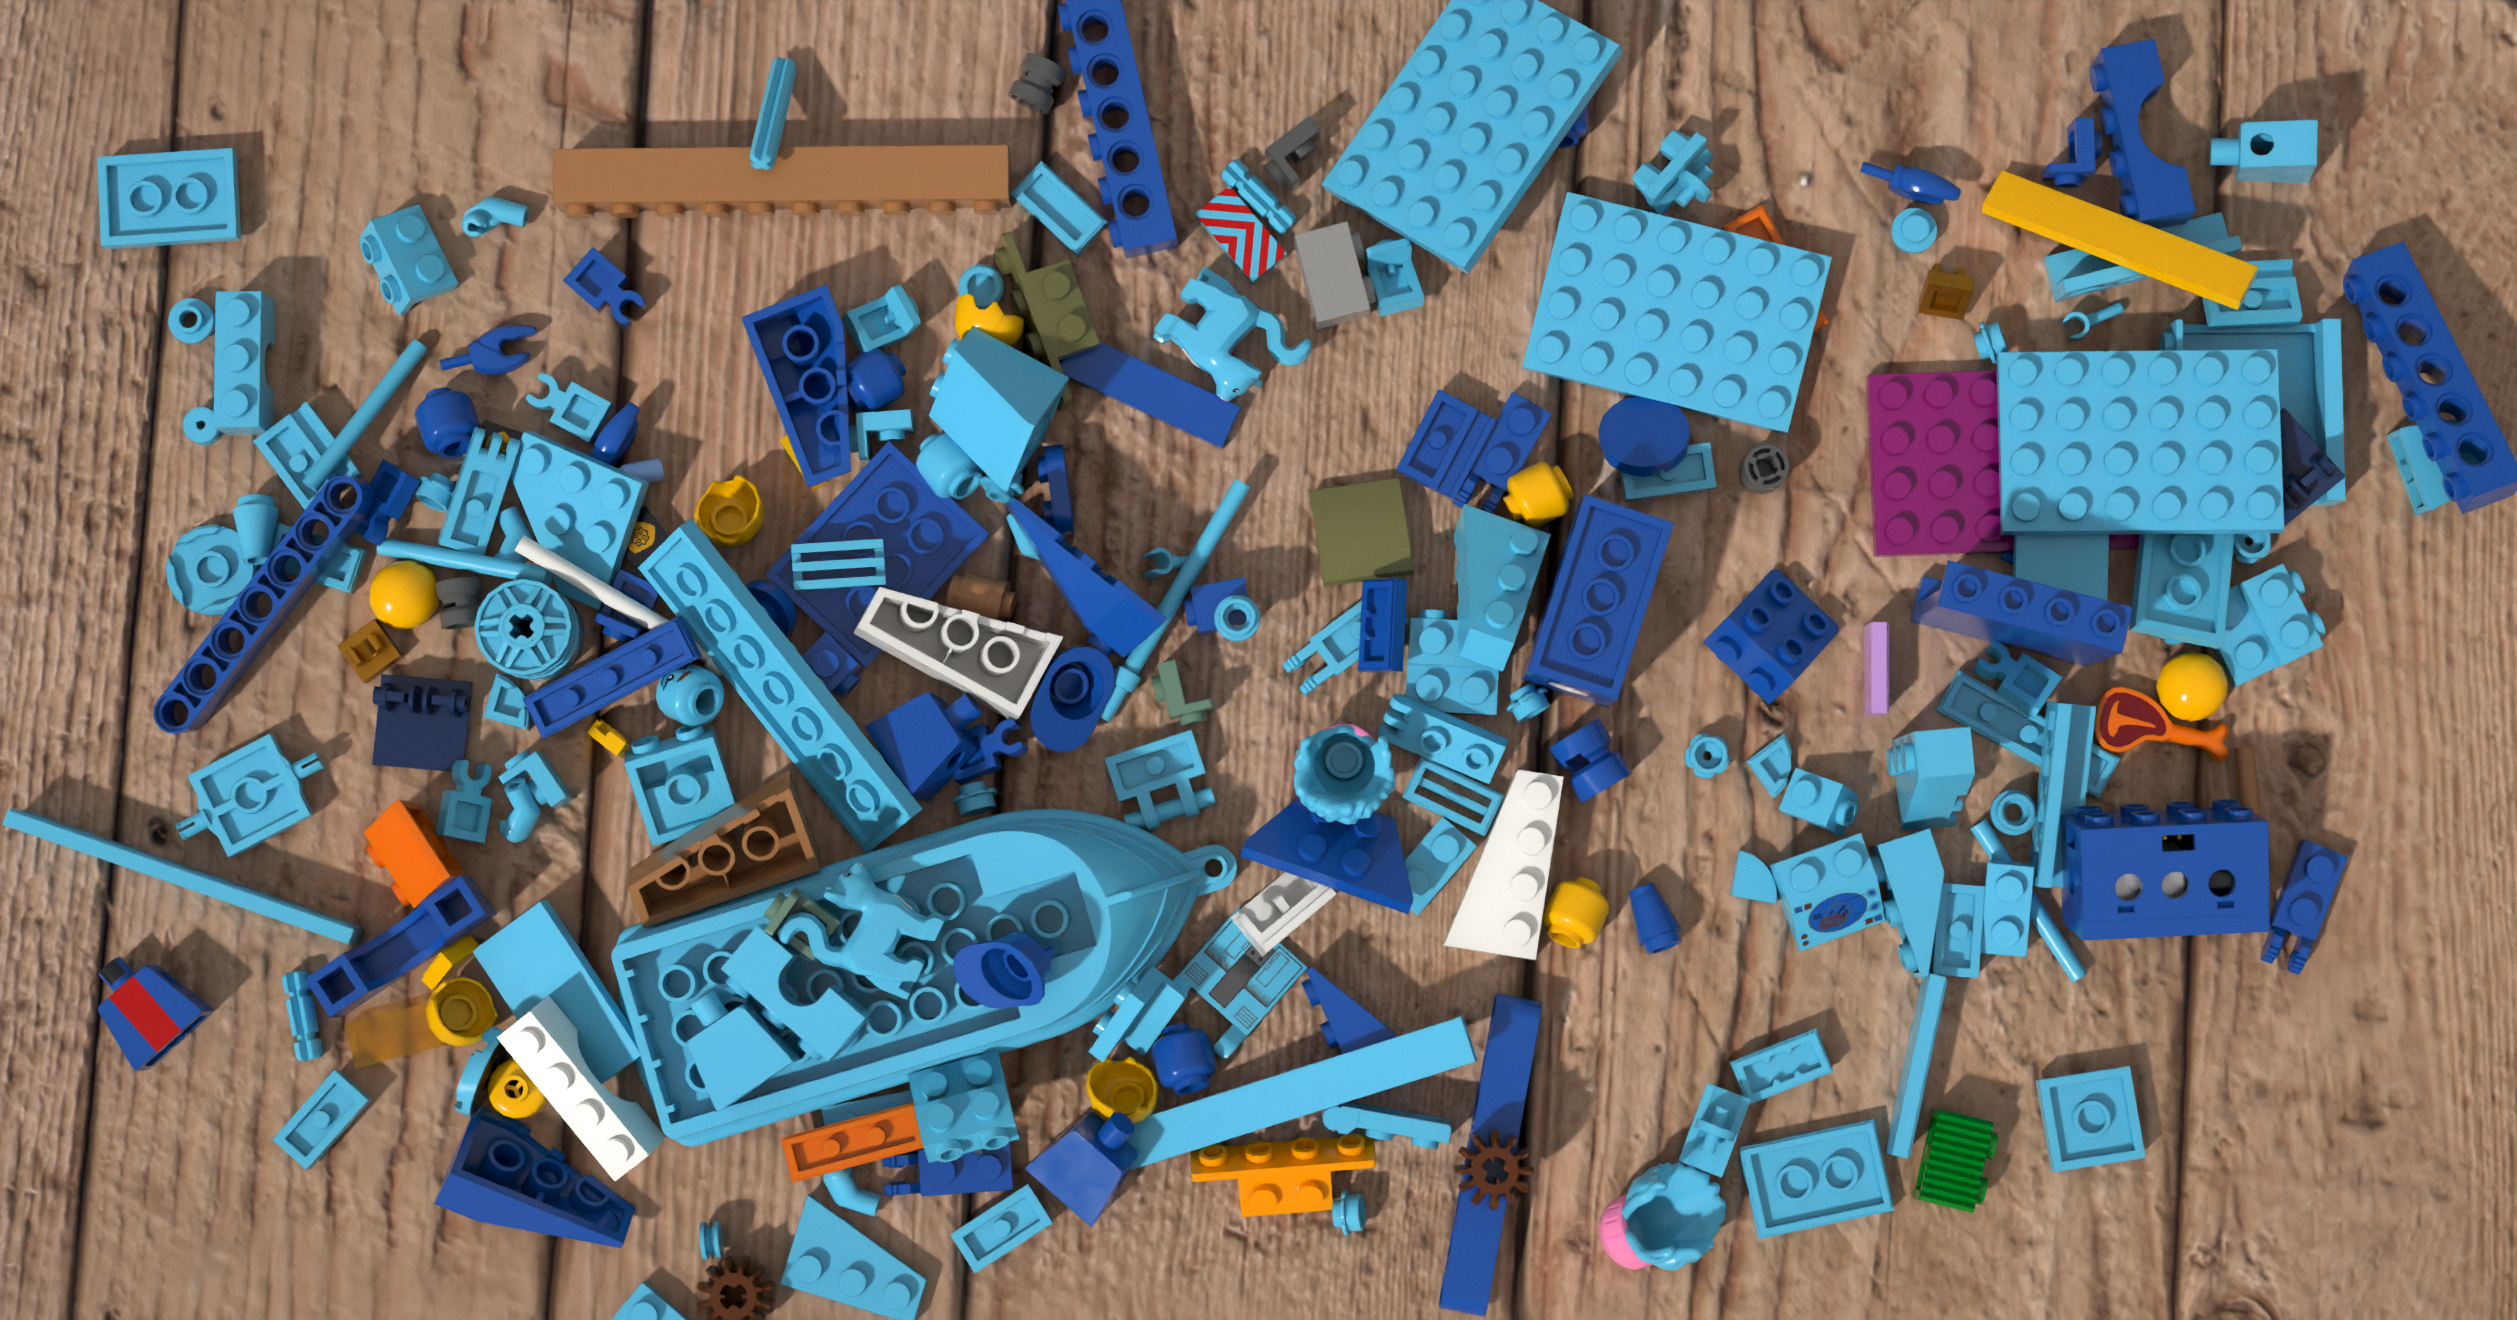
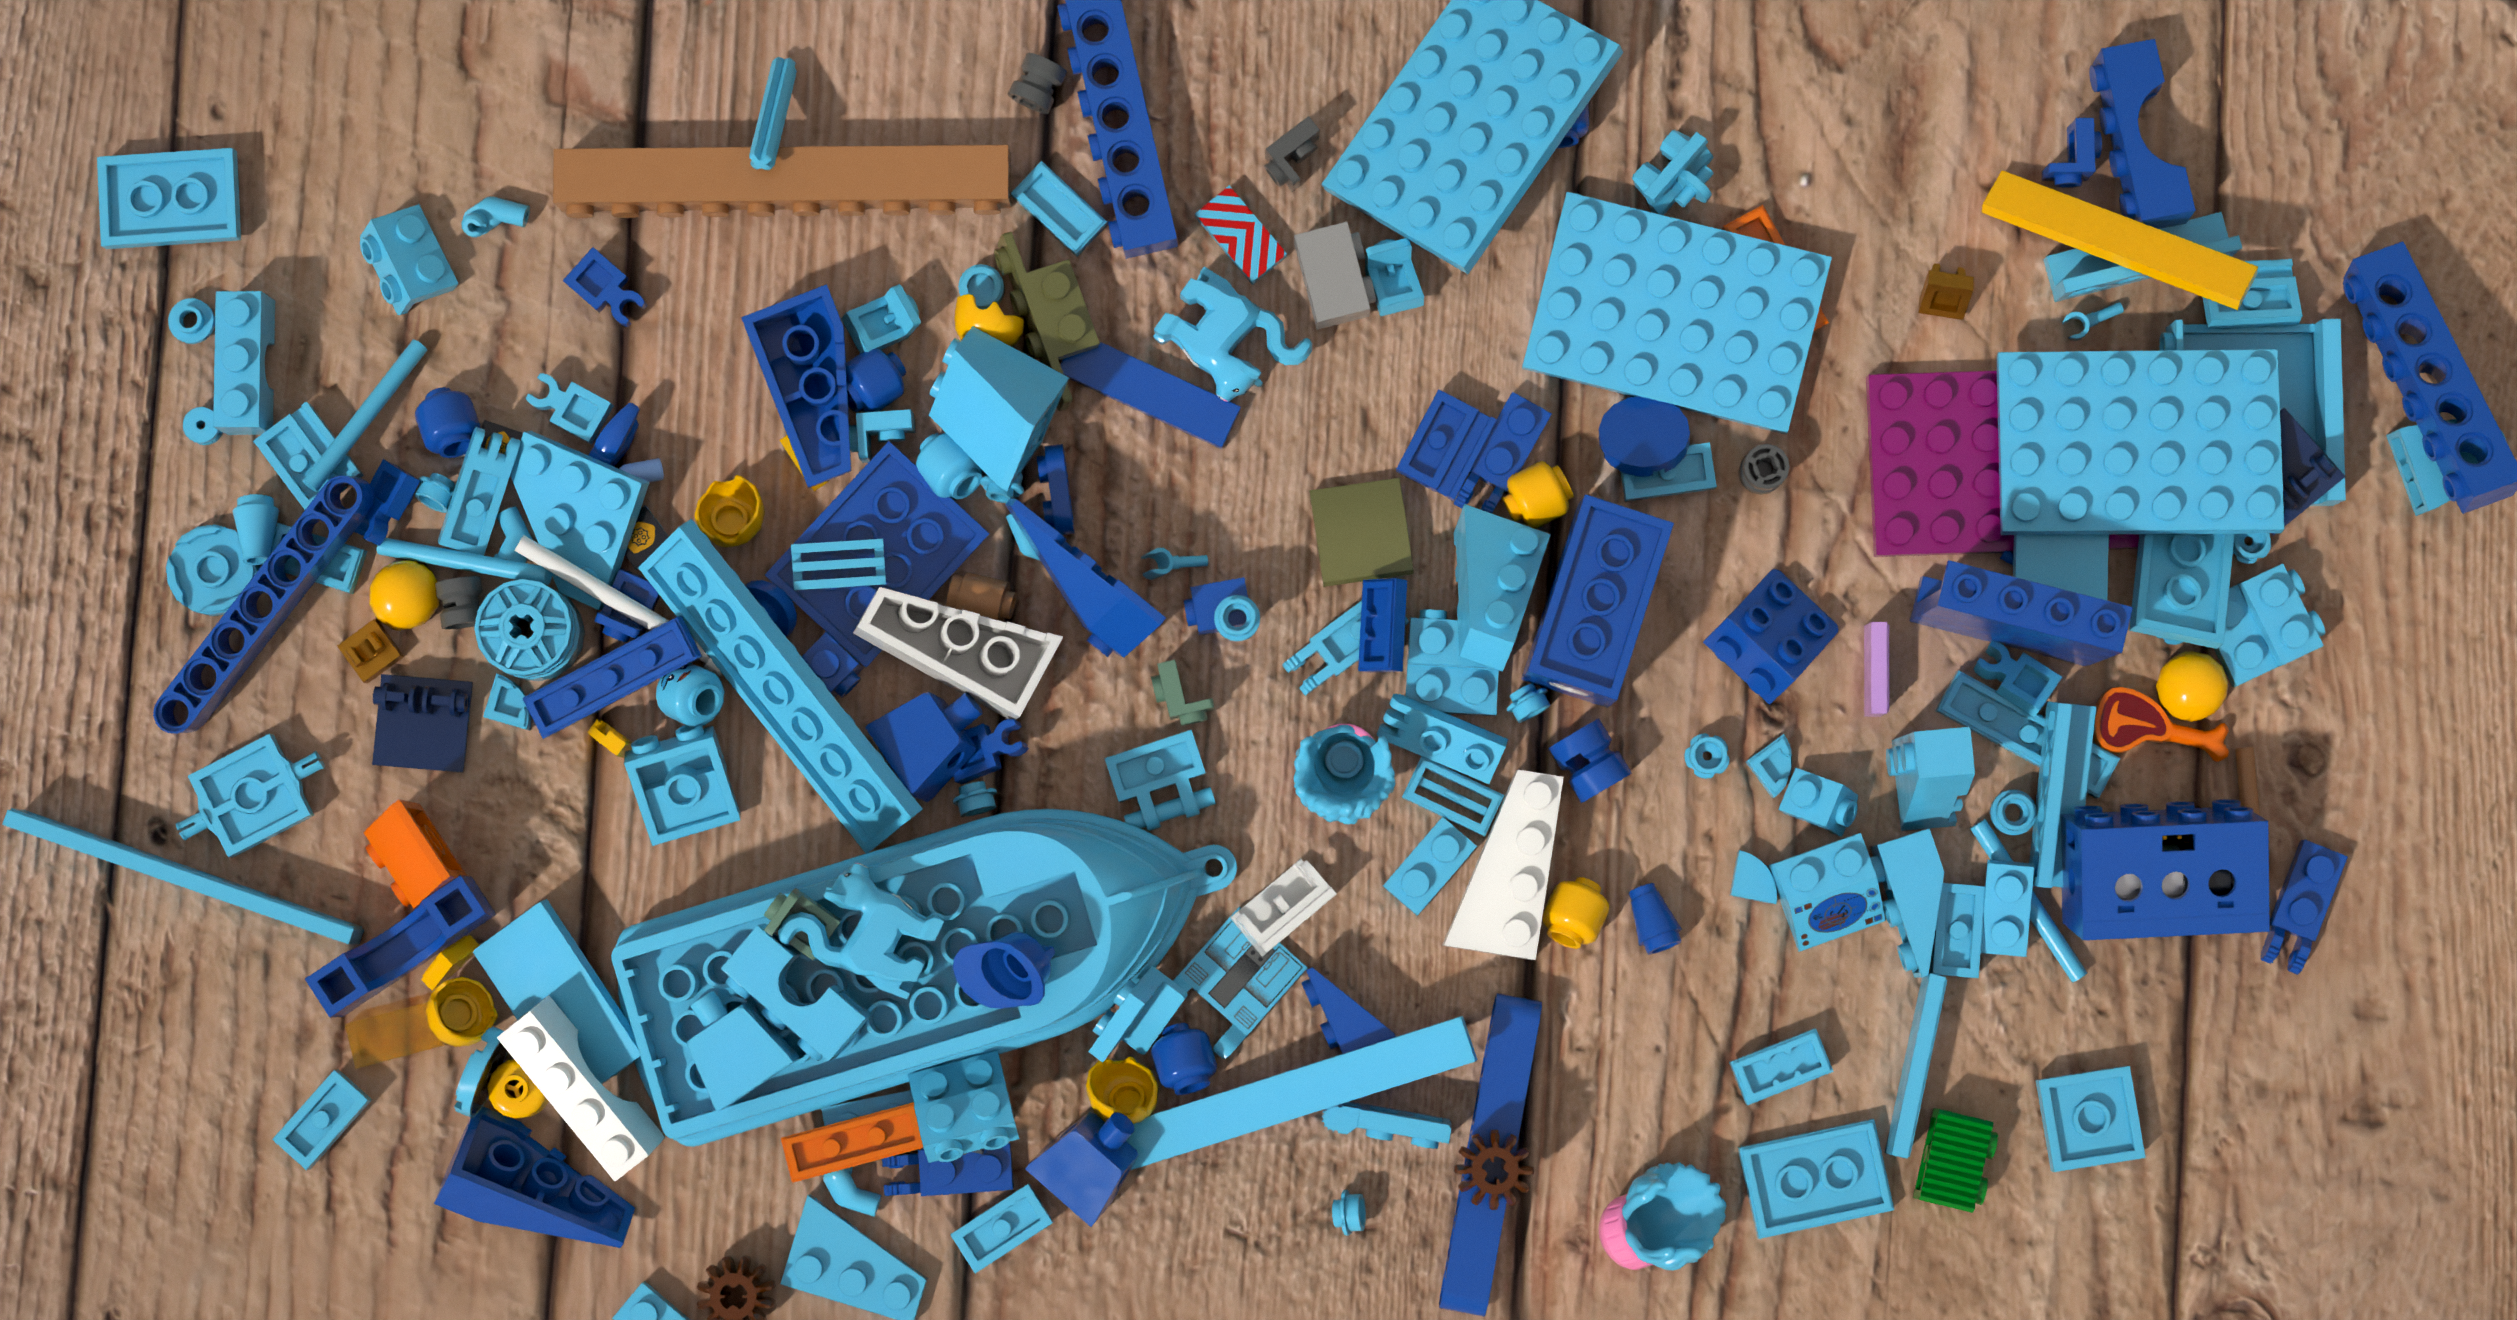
torso [98,957,215,1071] -> none
medium azure axle [282,970,323,1061] -> none
medium azure plate [435,760,492,843] -> none
blue hand [440,324,538,375] -> none
medium azure bracket [498,750,574,809] -> none
medium azure arm [499,778,541,843] -> none
medium nougat wedge [628,770,820,928] -> none
medium azure piece [699,1221,724,1260] -> none
blue piece [1030,646,1115,752] -> none
medium azure bar [1100,479,1251,722] -> none
light orange bracket [1190,1133,1376,1217] -> none
medium azure axle [1221,159,1297,235] -> none
blue wing [1240,797,1414,914] -> none
medium azure hips [1678,1083,1751,1178] -> none
blue hand [1860,161,1961,204] -> none
medium azure plate [1891,208,1937,254] -> none
medium azure plate [1973,321,2009,364] -> none
medium azure torso [2209,120,2318,183] -> none

